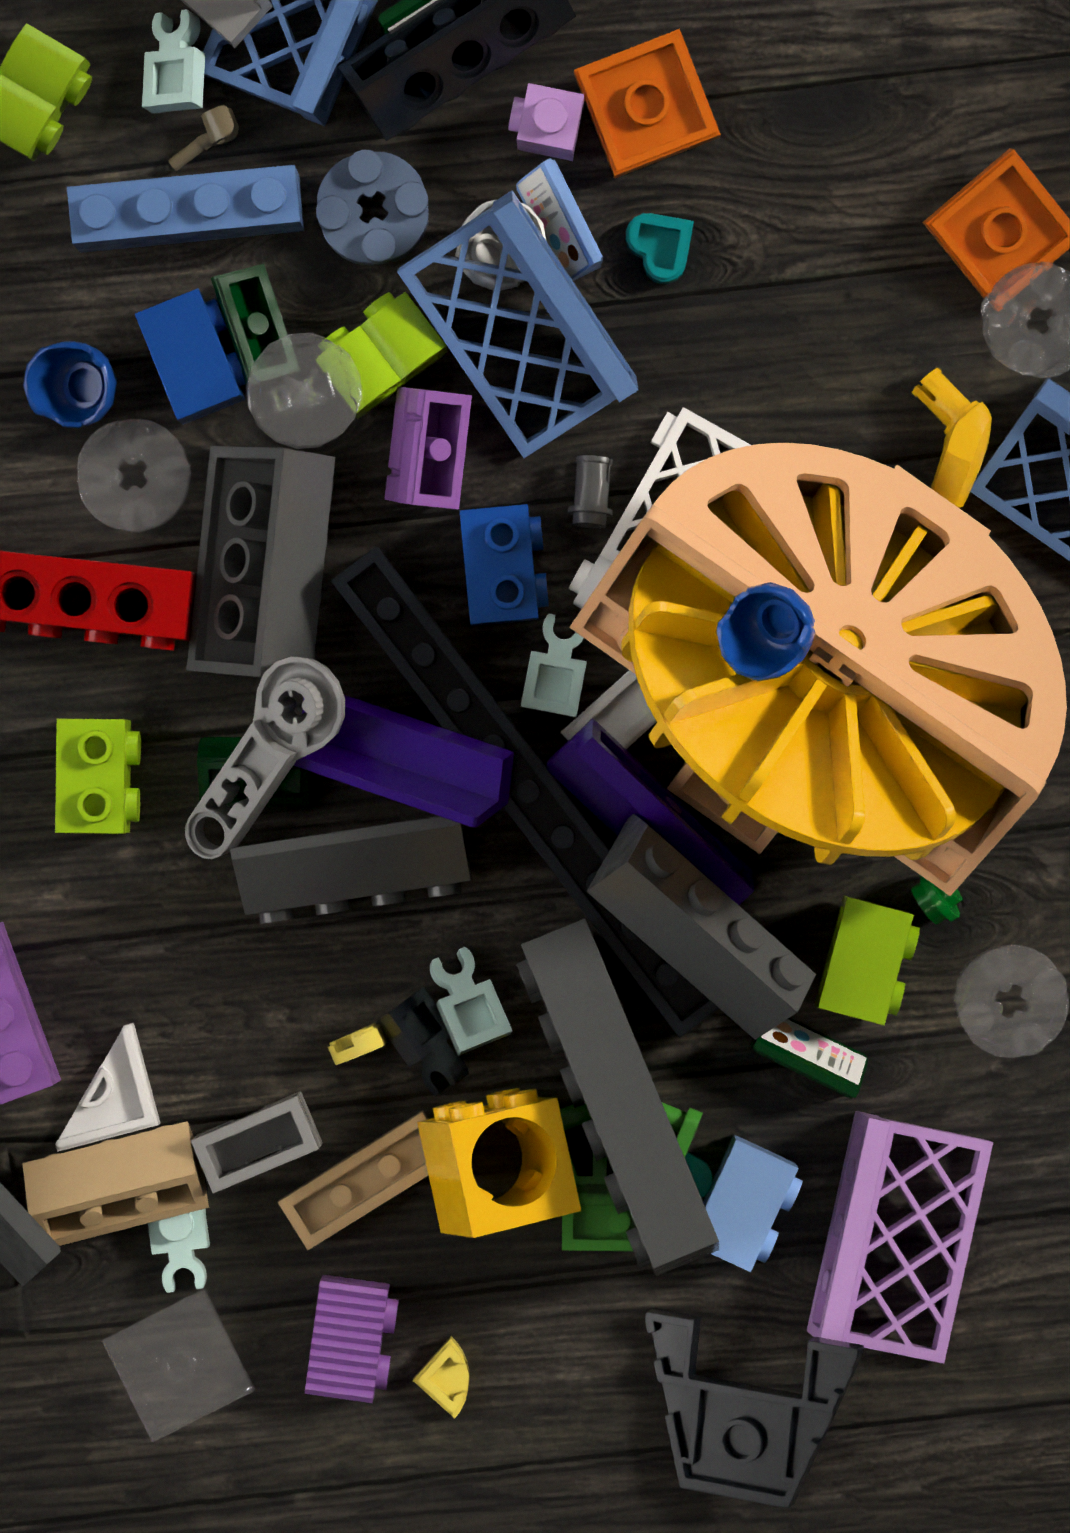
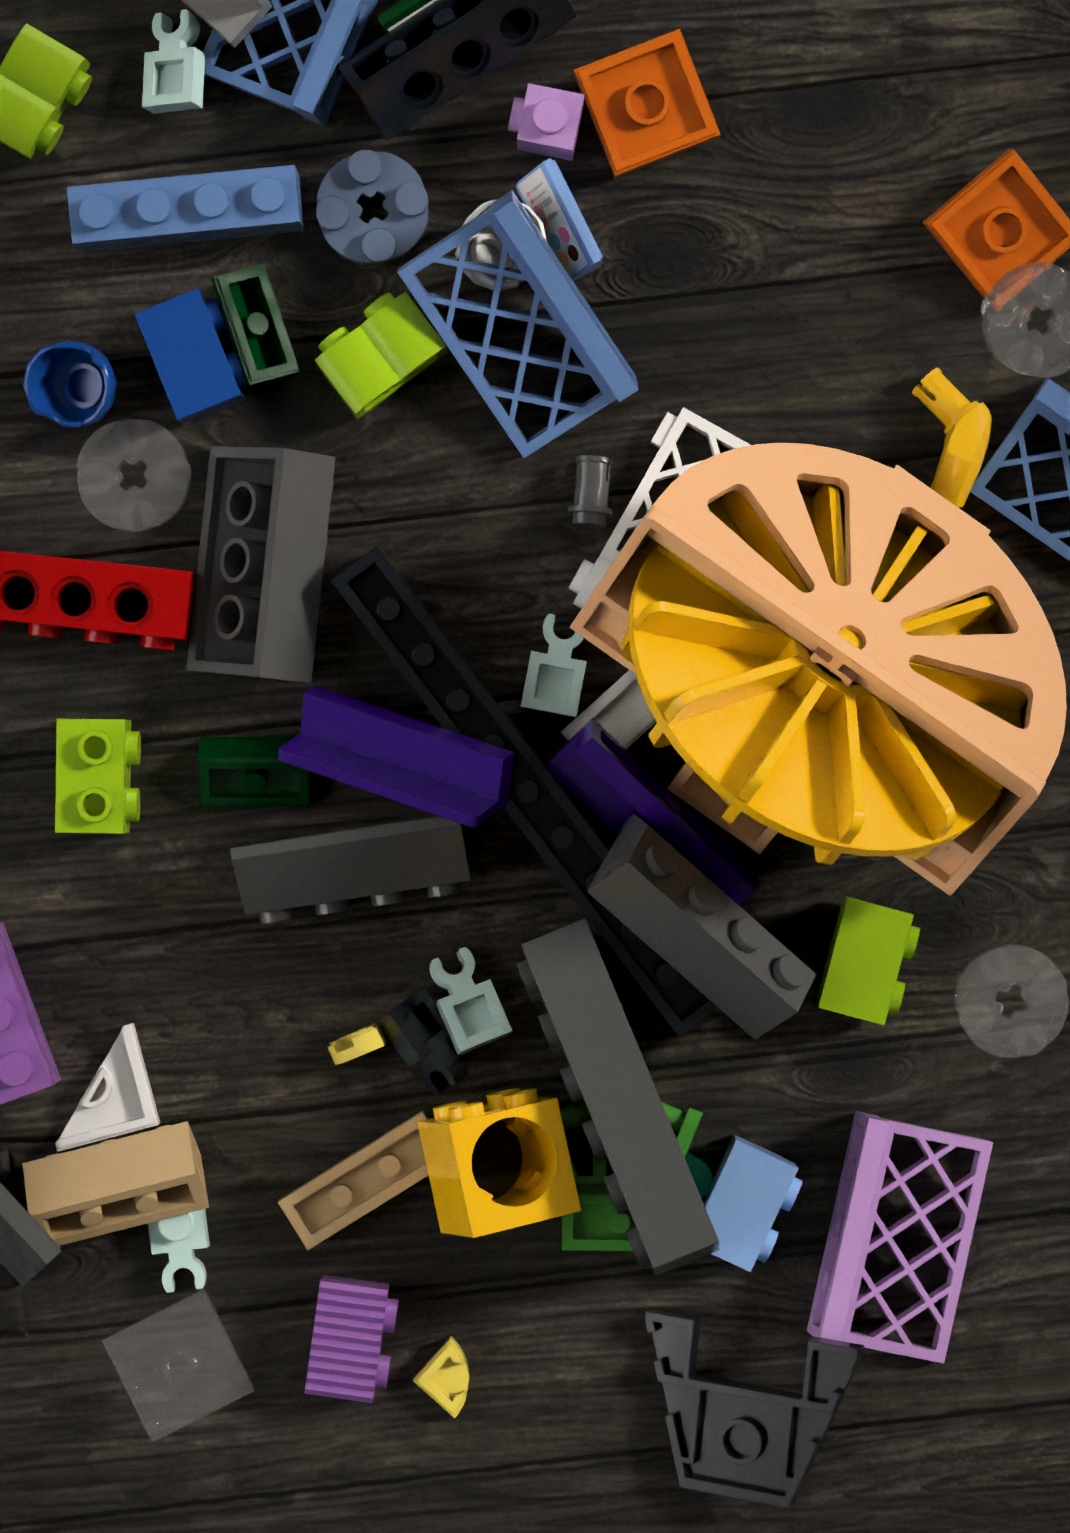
dark tan hand [168,105,239,171] -> none
light grey beam [185,656,345,859] -> none
light grey brick [191,1091,323,1193] -> none
clear tile [246,333,362,449] -> none
medium lavender brick [384,386,472,509] -> none
blue brick [459,504,549,626] -> none
teal tile [625,213,694,284] -> none
blue hair [716,582,816,682] -> none
slope [750,1018,868,1099] -> none
green plate [911,875,963,925] -> none

